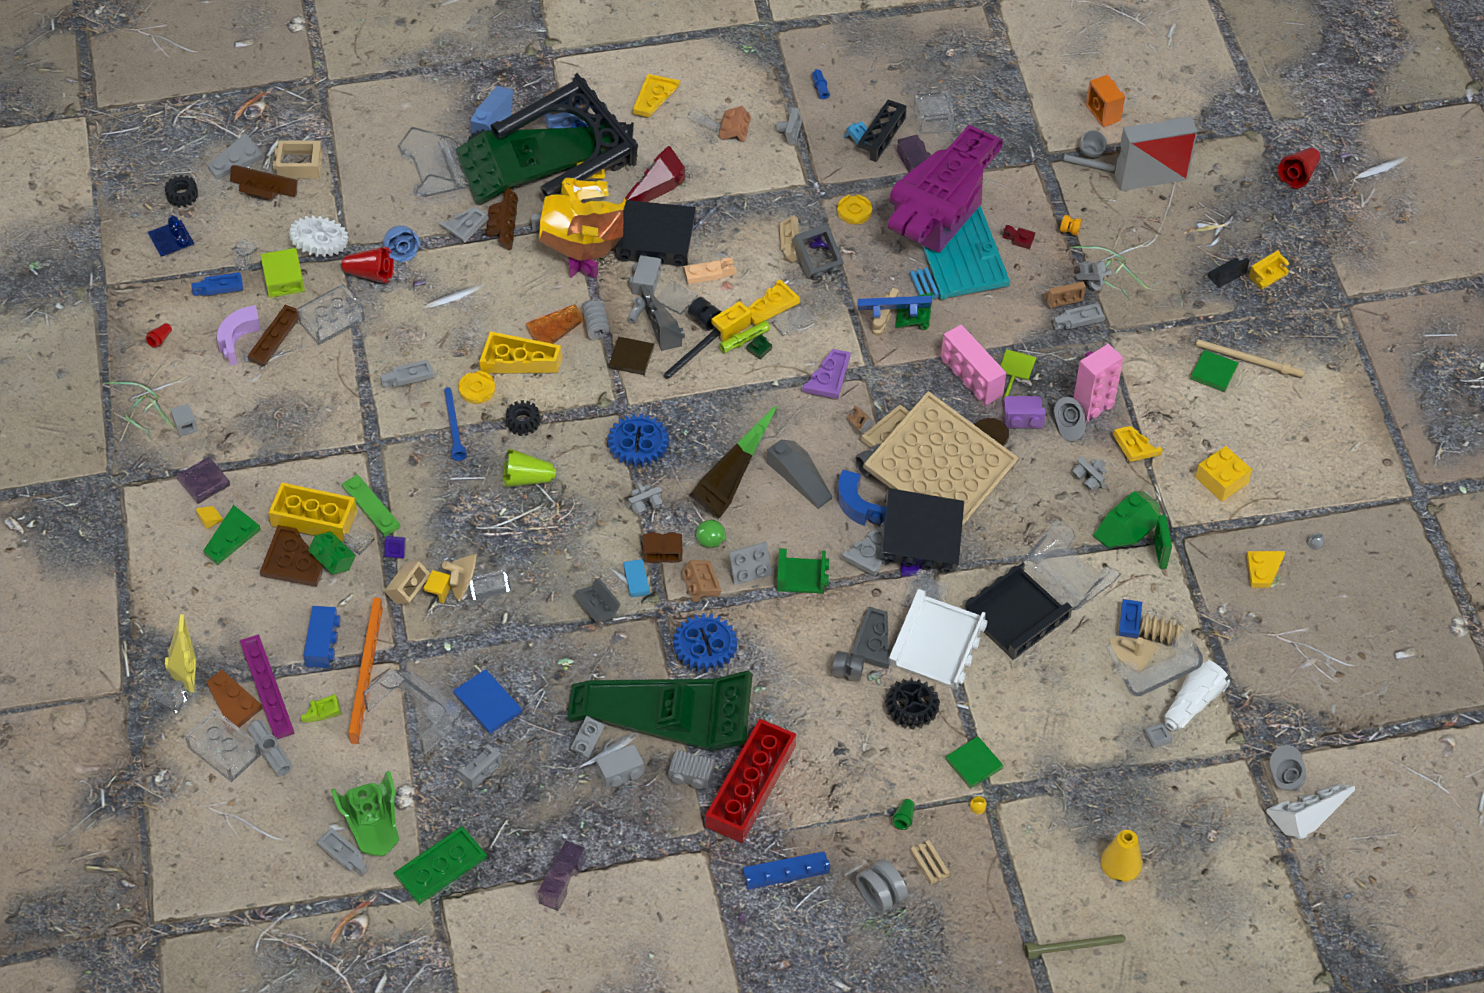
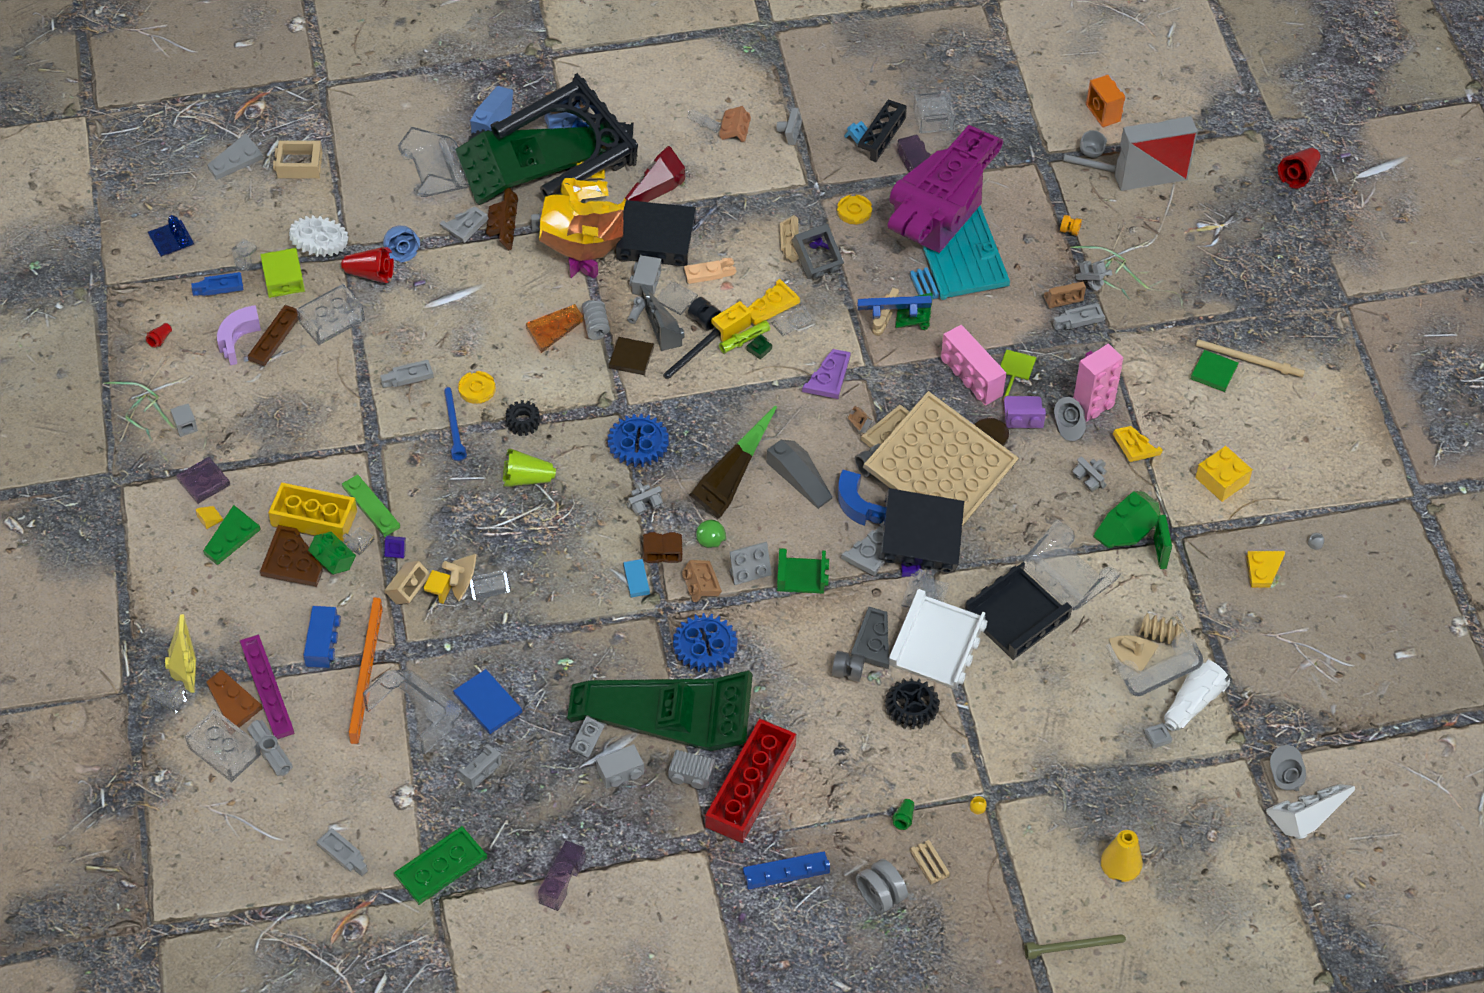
black tyre [165,175,198,208] -> none
reddish brown bracket [230,165,298,200] -> none
lime slope [301,694,342,723] -> none
bright green piece [331,771,399,856] -> none
yellow wedge [479,331,563,373] -> none
dark grey bracket [574,578,620,623] -> none
yellow wing [633,74,680,117] -> none
blue axle [812,69,830,100] -> none
green tile [945,736,1003,789] -> none
dark red plate [1003,225,1036,250] -> none
blue plate [1118,599,1142,638] -> none
black panel [1207,258,1250,288] -> none
yellow hinge [1248,250,1289,290] -> none

